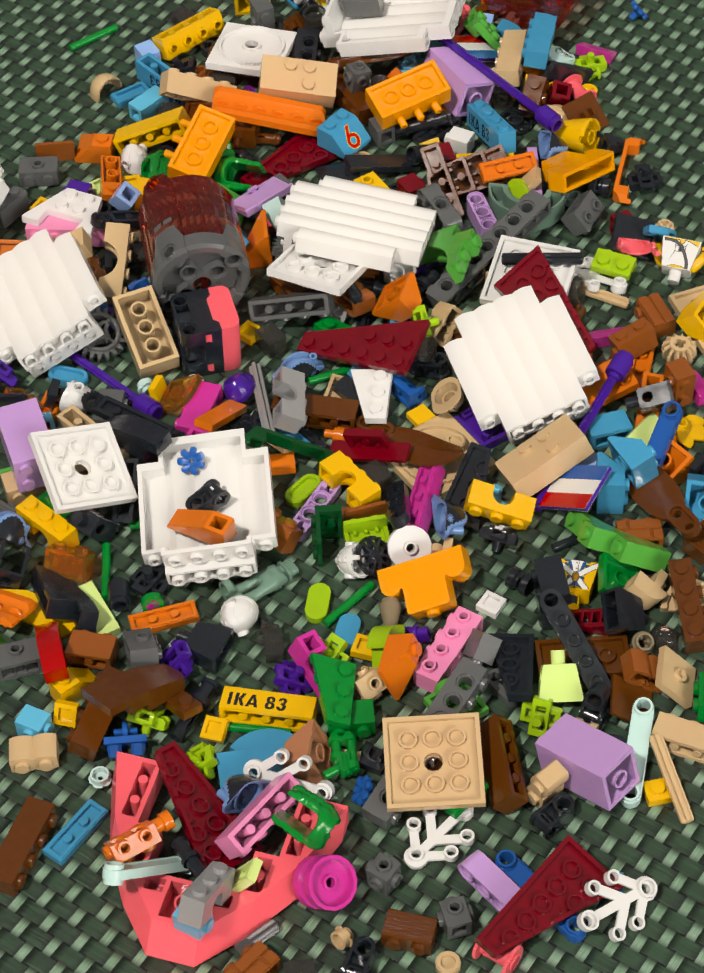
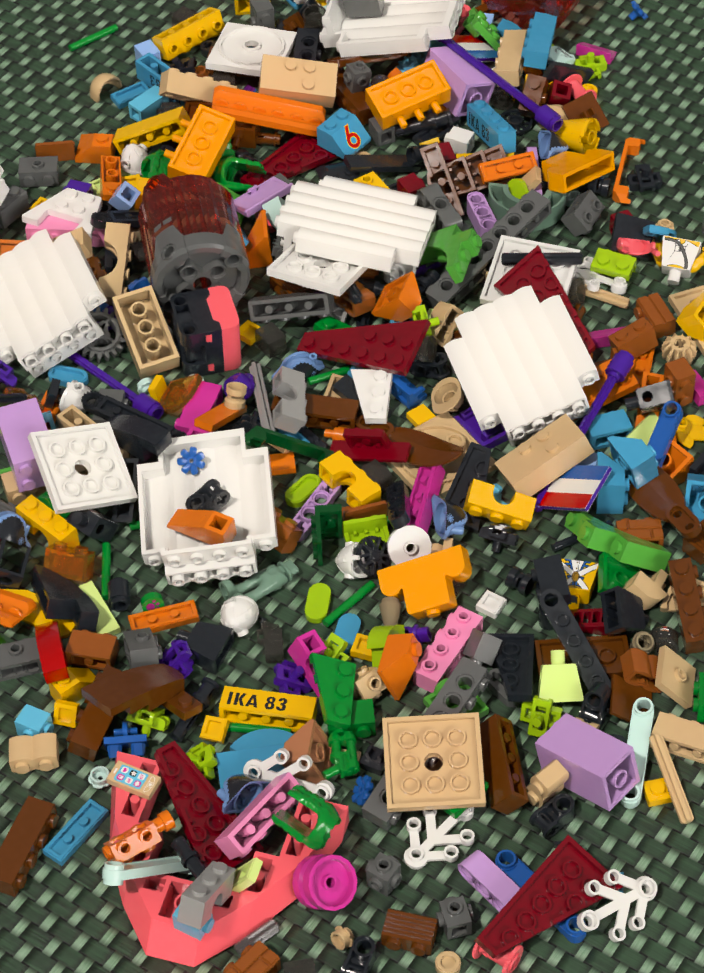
black piece [129,565,170,597] -> none
black tile [600,133,624,155] -> none
none -> tile [106,760,161,801]
none -> tan wheel [224,382,247,410]

